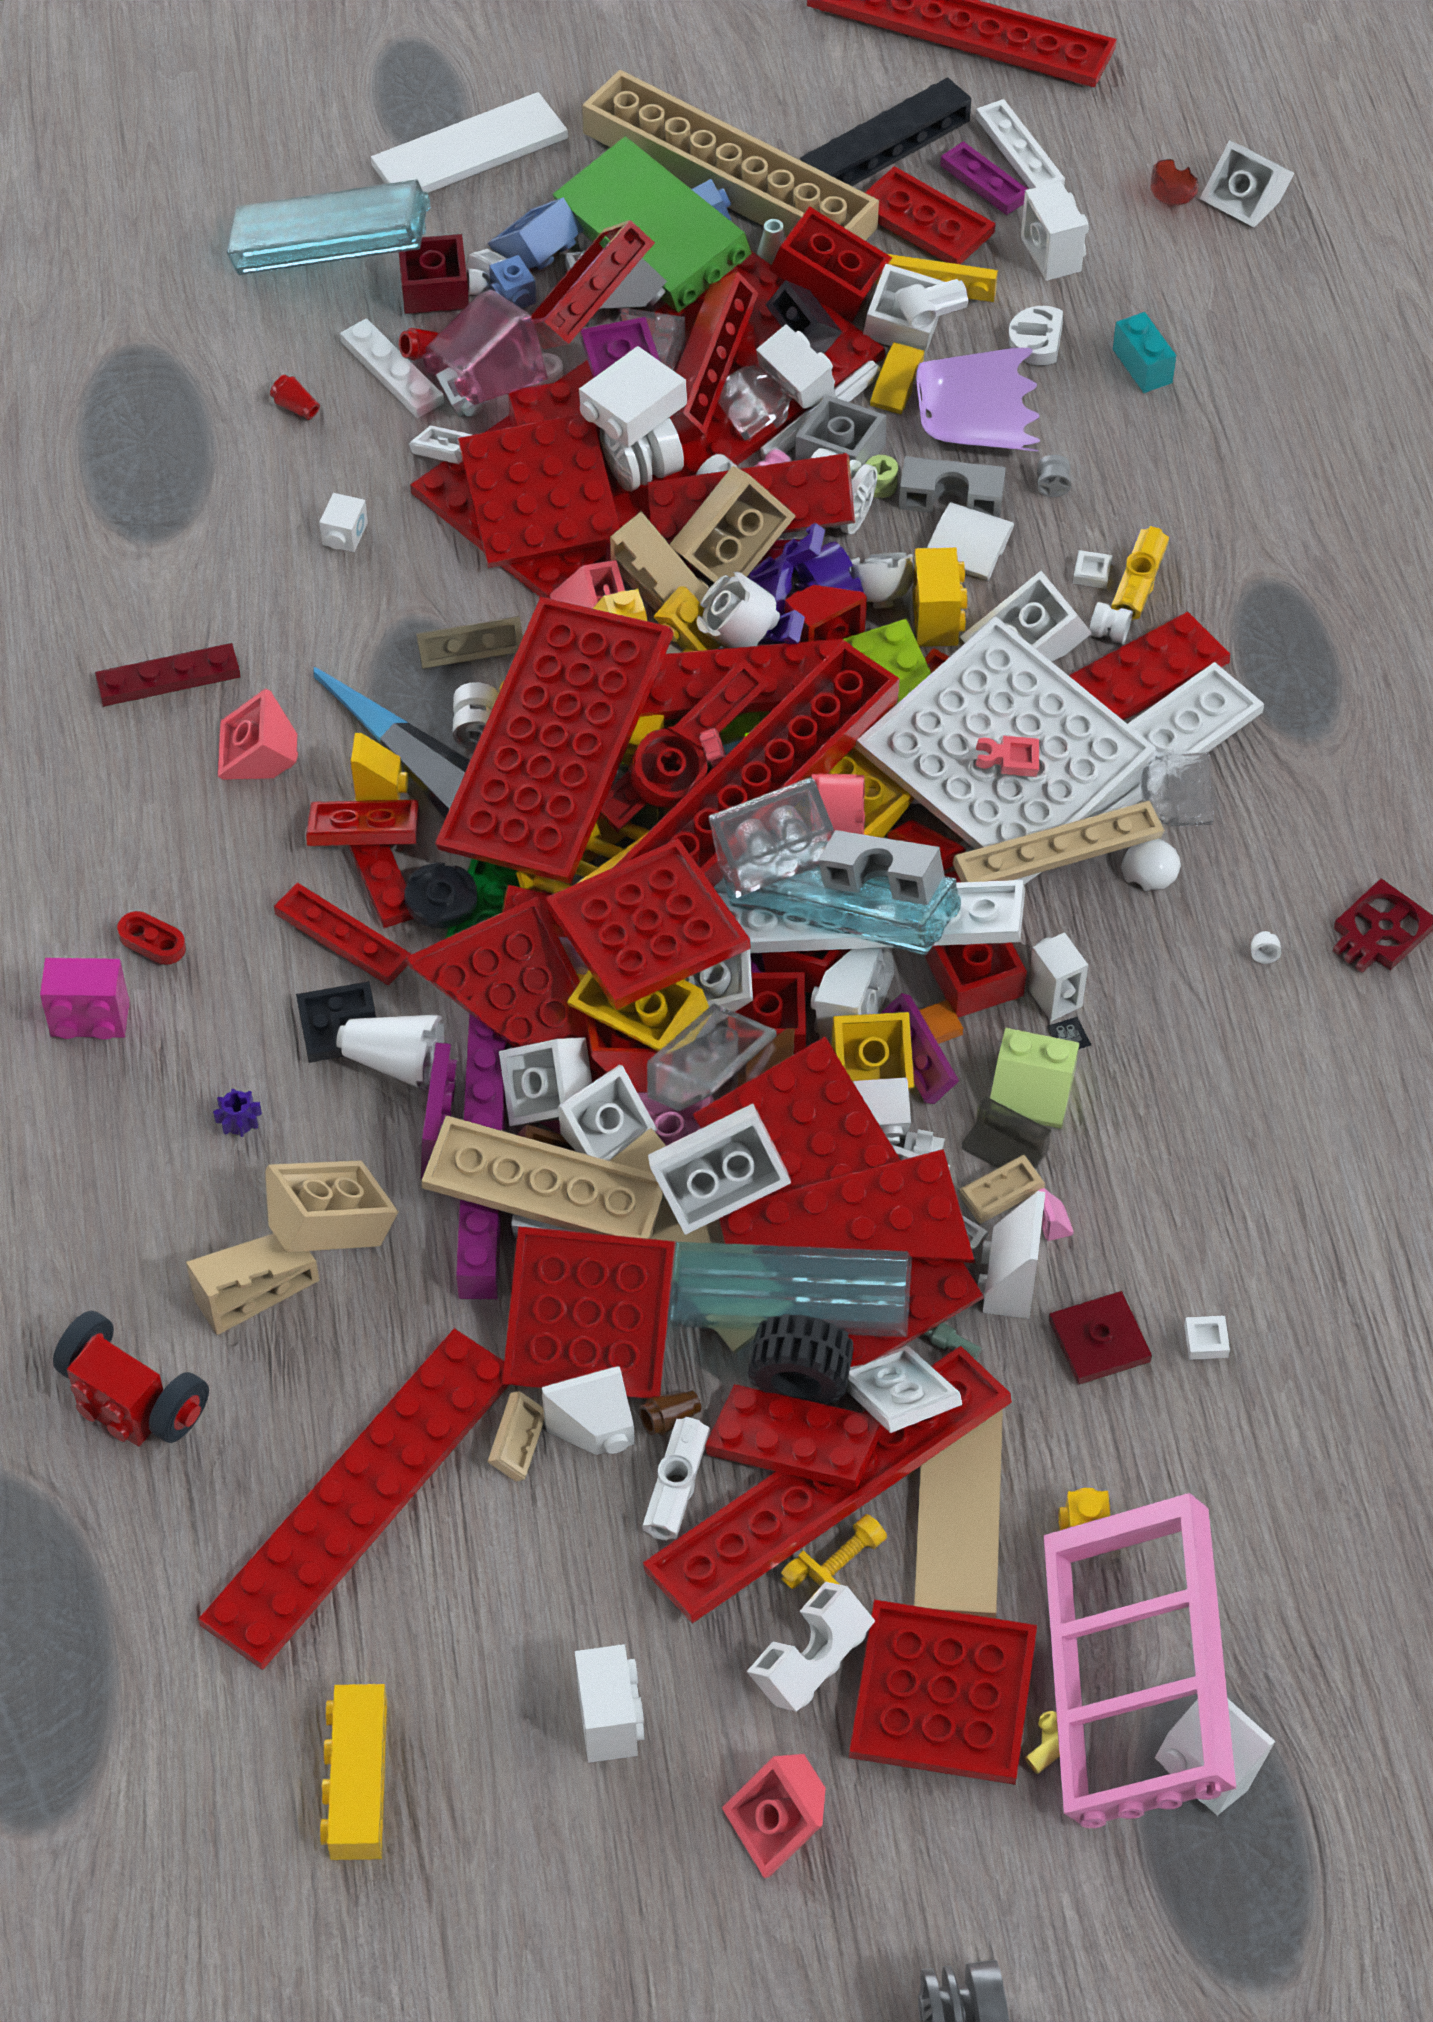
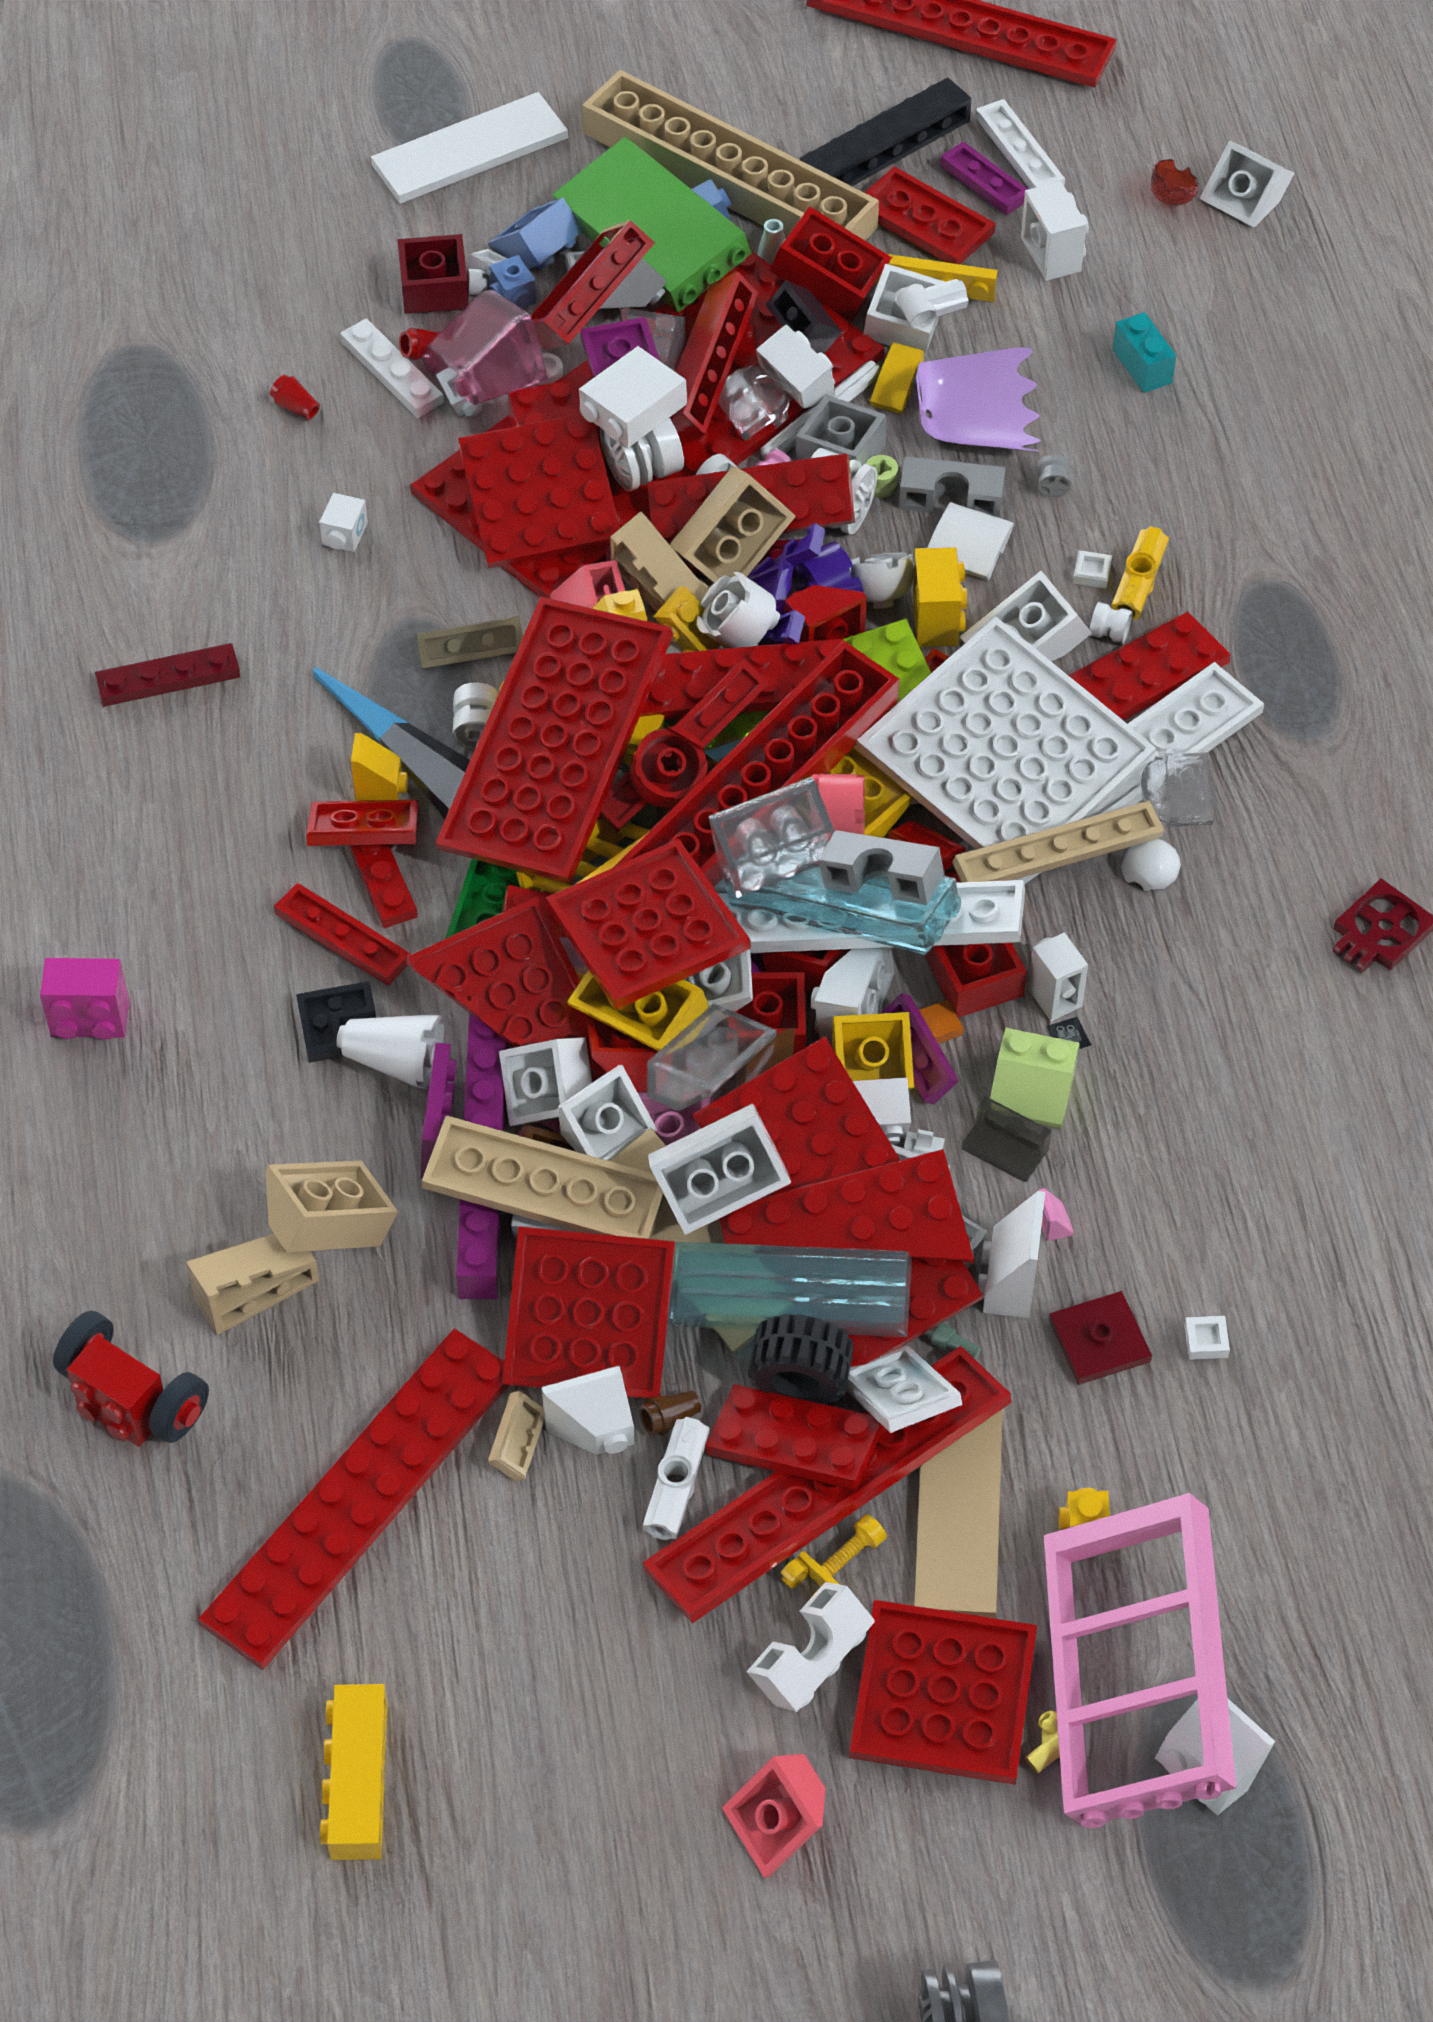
red plate [117,911,186,965] -> none
dark purple gear [213,1088,262,1137] -> none
coral slope [218,688,298,780] -> none
clear light blue brick [227,179,430,275] -> none
black tile [405,862,477,929] -> none
white tile [409,425,472,464] -> none
white brick [575,1644,645,1763] -> none
coral plate [699,728,726,768] -> none
tan plate [959,1155,1045,1224] -> none
coral plate [976,735,1039,777] -> none
white piece [1009,306,1063,365] -> none
white hinge [1251,931,1281,964] -> none

